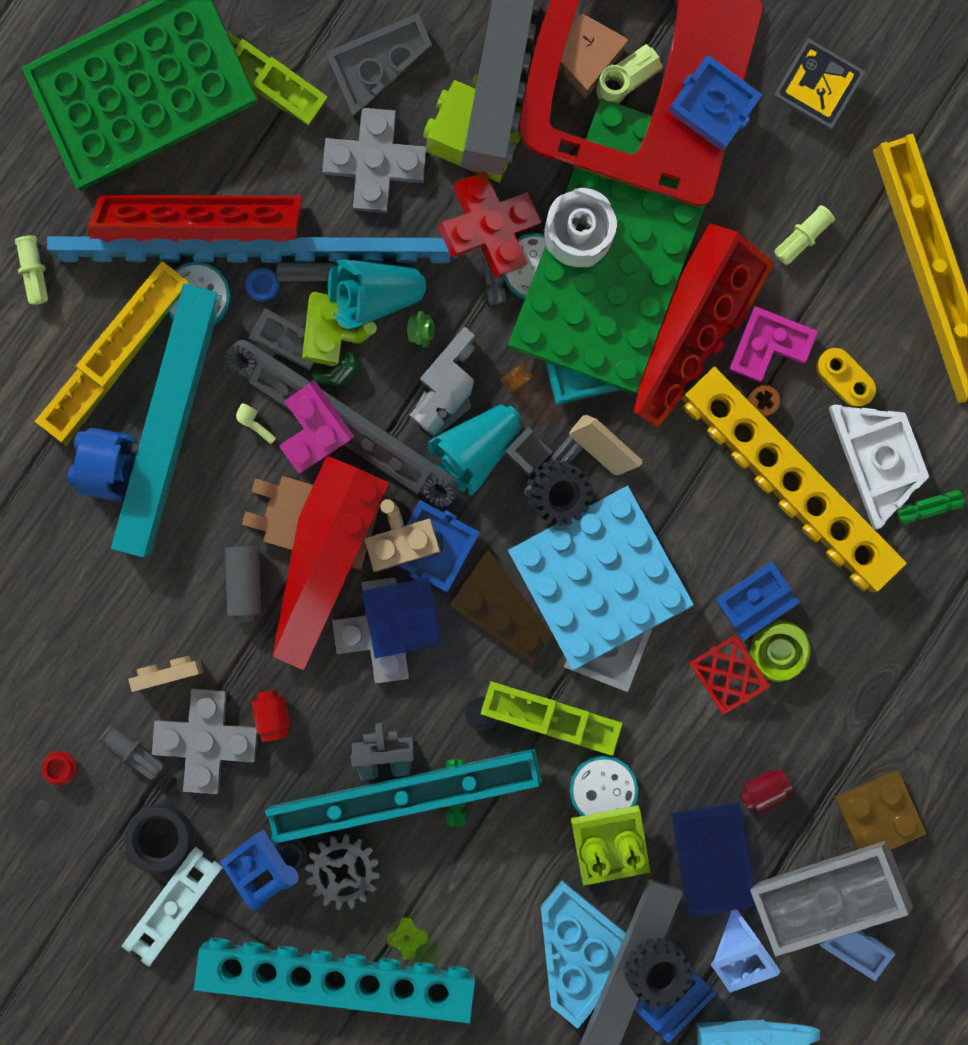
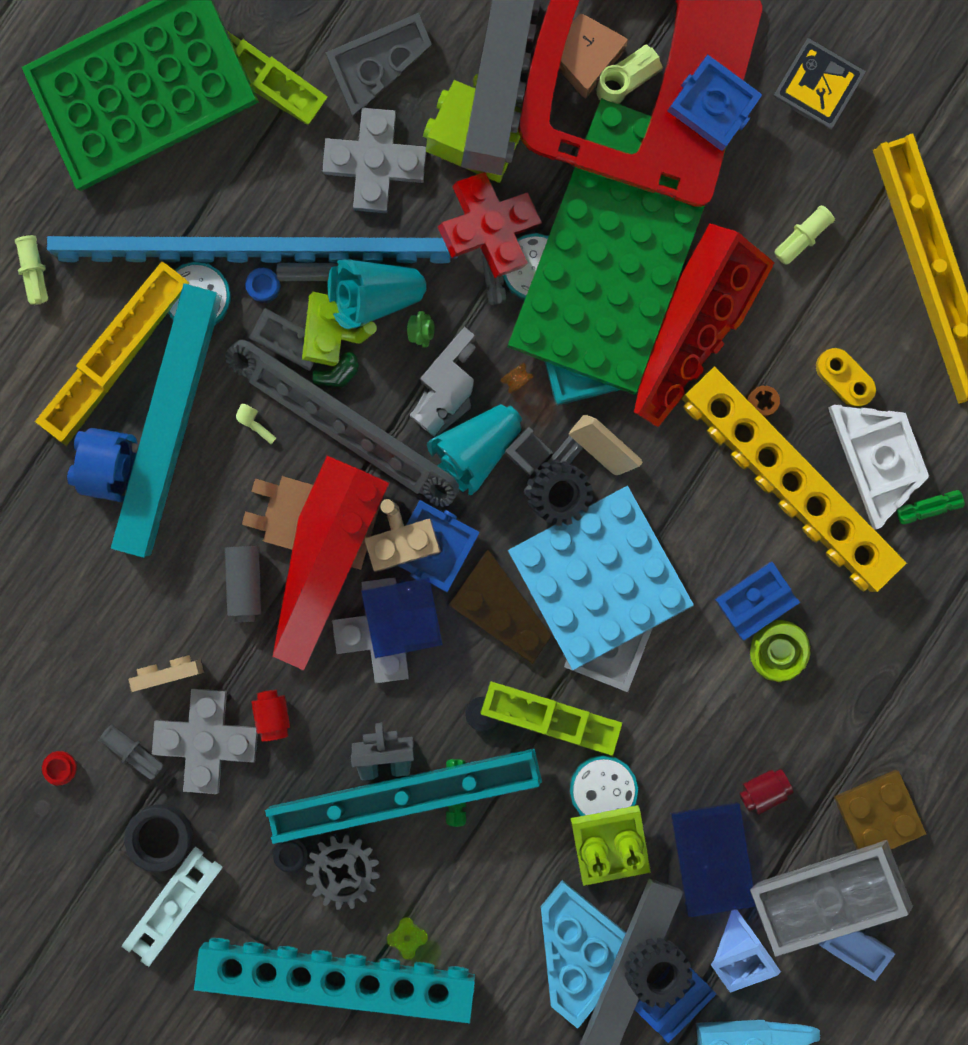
red plate [88,195,302,242] -> none
blue plate [220,830,299,911] -> none
dark pink plate [279,380,354,474] -> none
white brick [544,188,617,267] -> none
red window [689,634,771,714] -> none
dark pink plate [728,306,818,383] -> none

